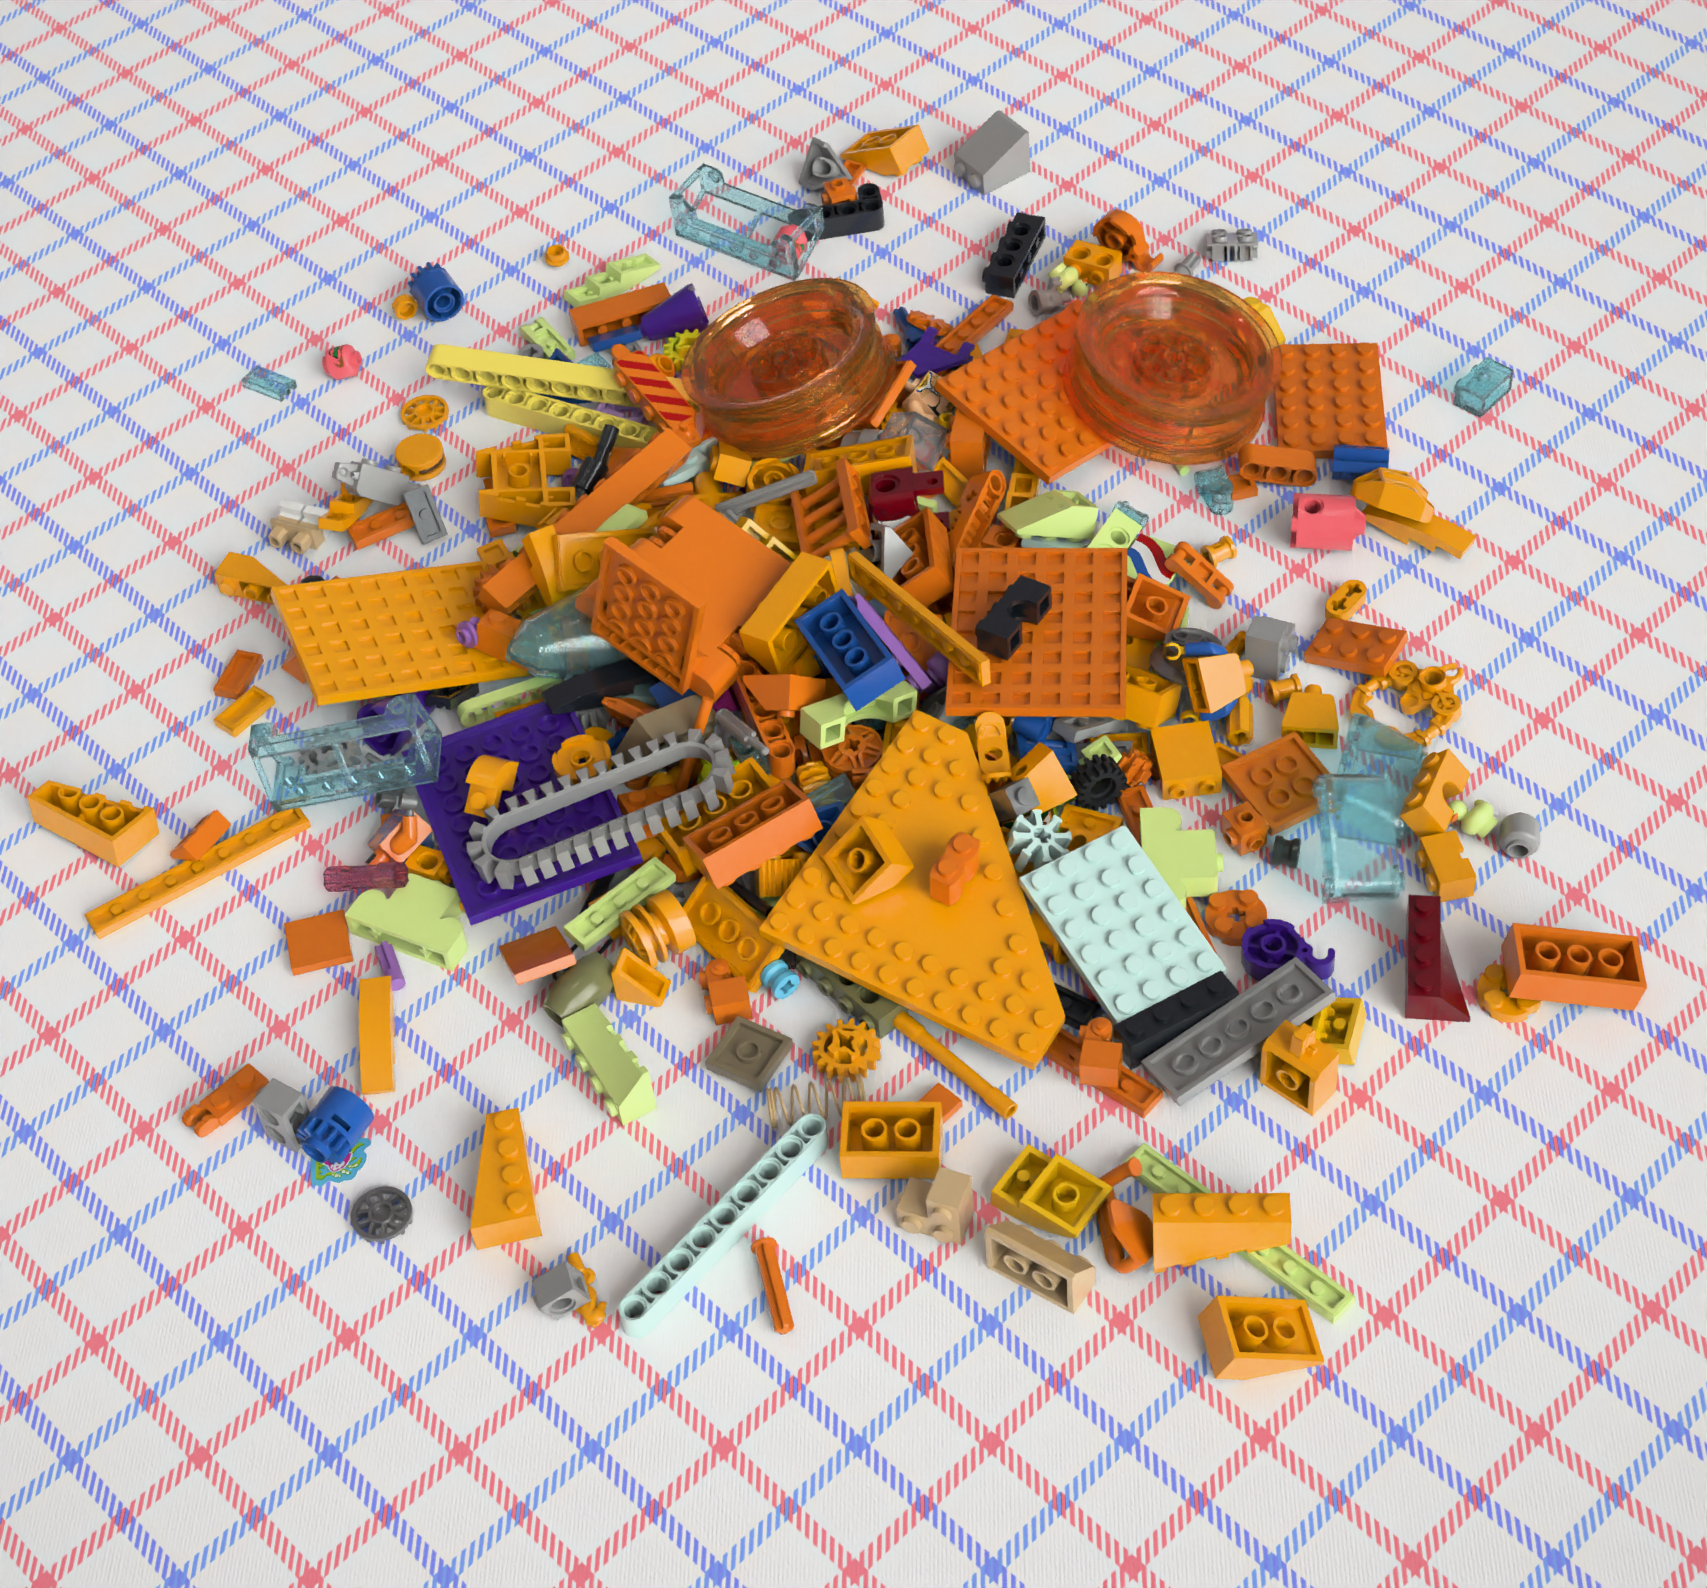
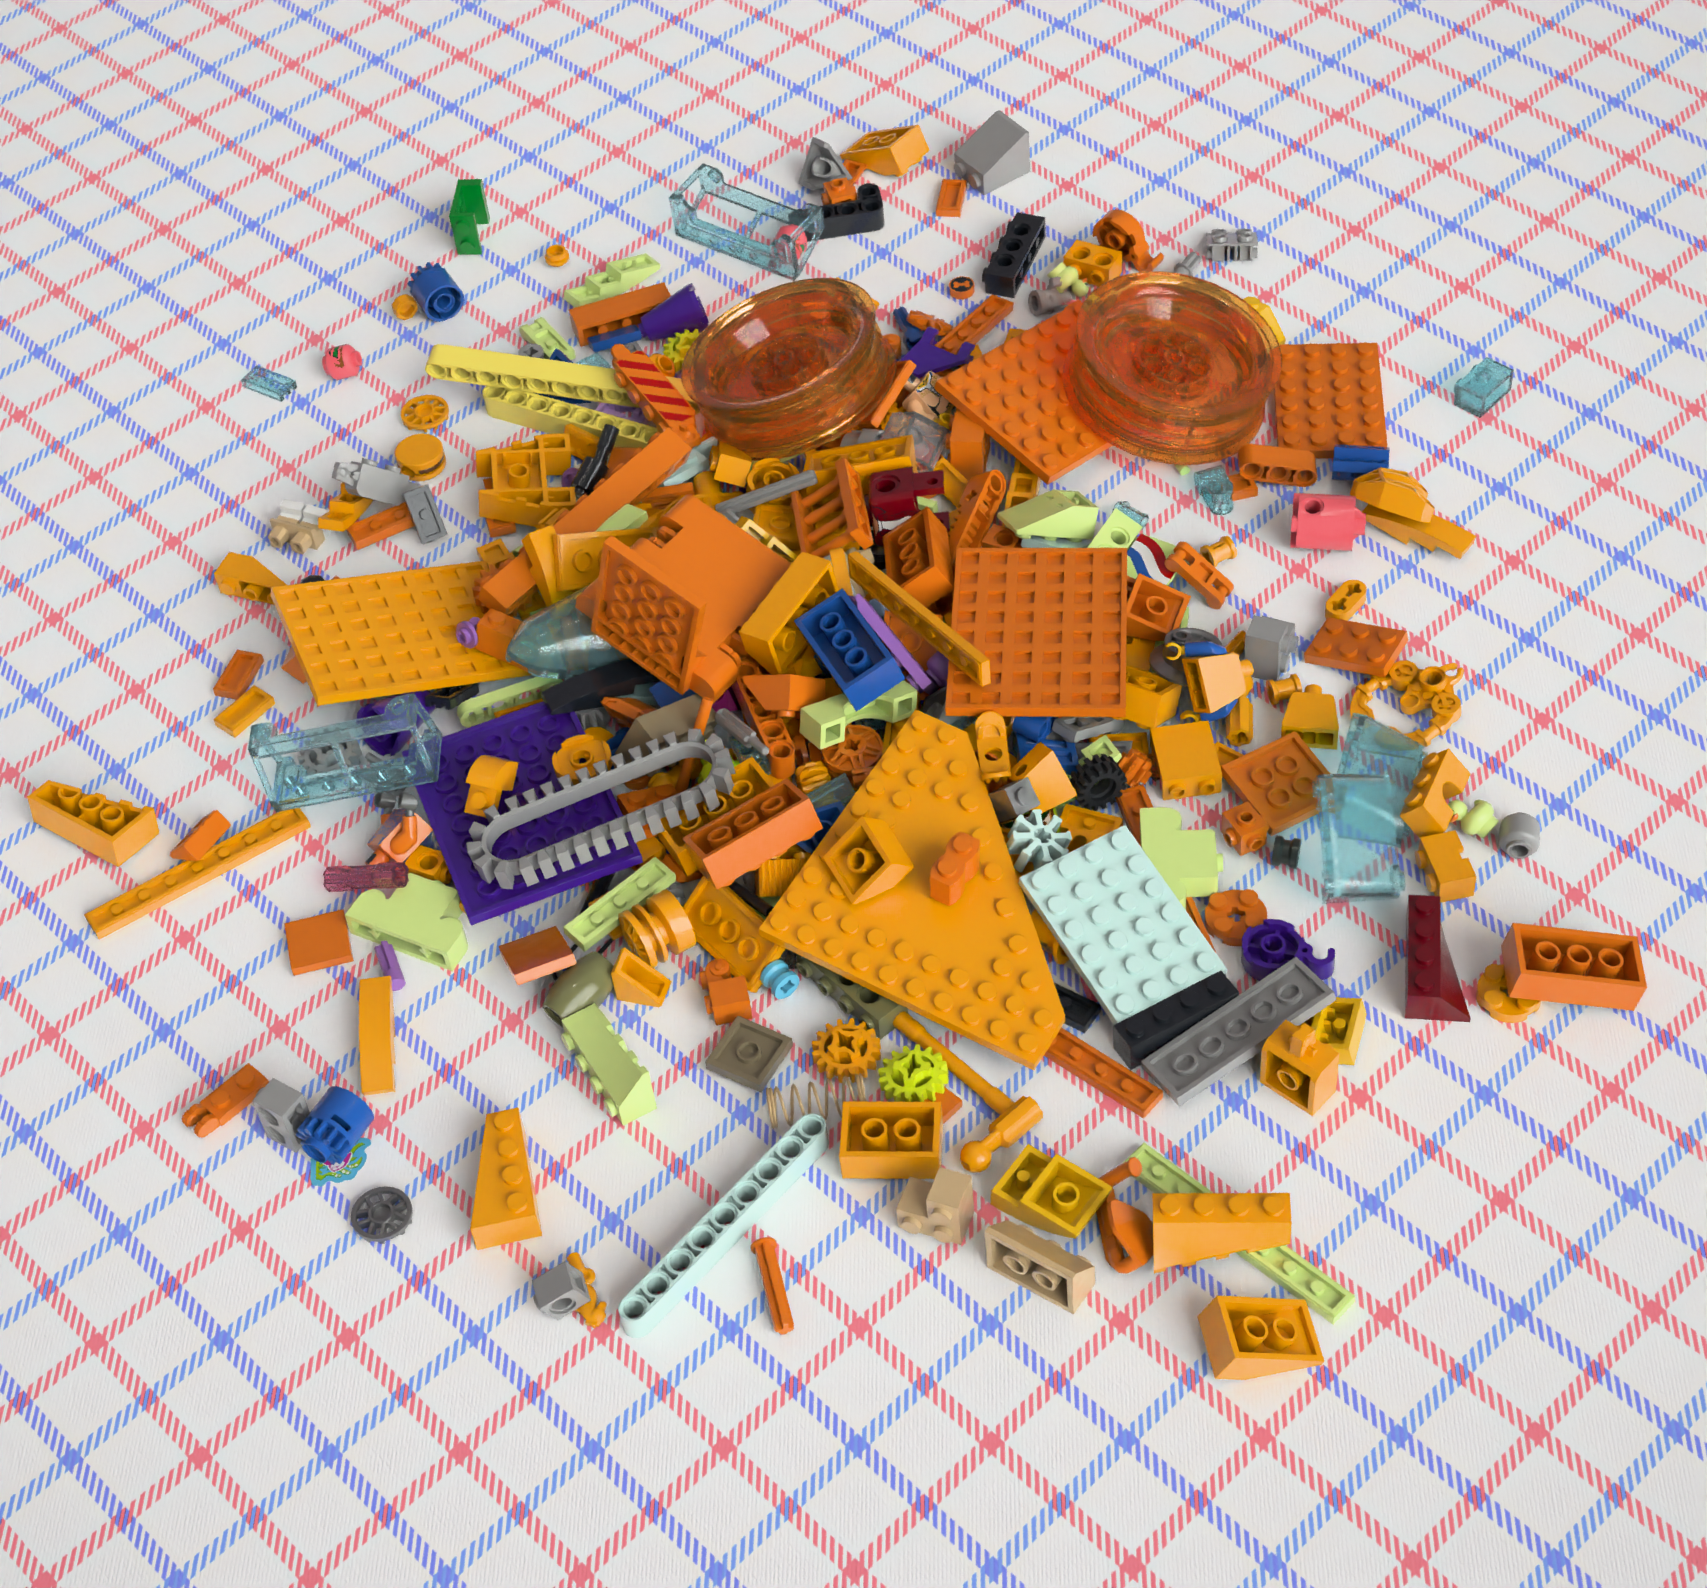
light grey slope [870,523,913,579] -> none
black arch [975,575,1052,661] -> none
orange brick [1074,1017,1123,1088] -> none
none -> green panel [449,179,490,255]
none -> neon yellow gear [878,1044,949,1102]
none -> orange tile [936,179,967,217]
none -> orange tile [949,276,975,300]
none -> light orange piece [960,1096,1043,1173]

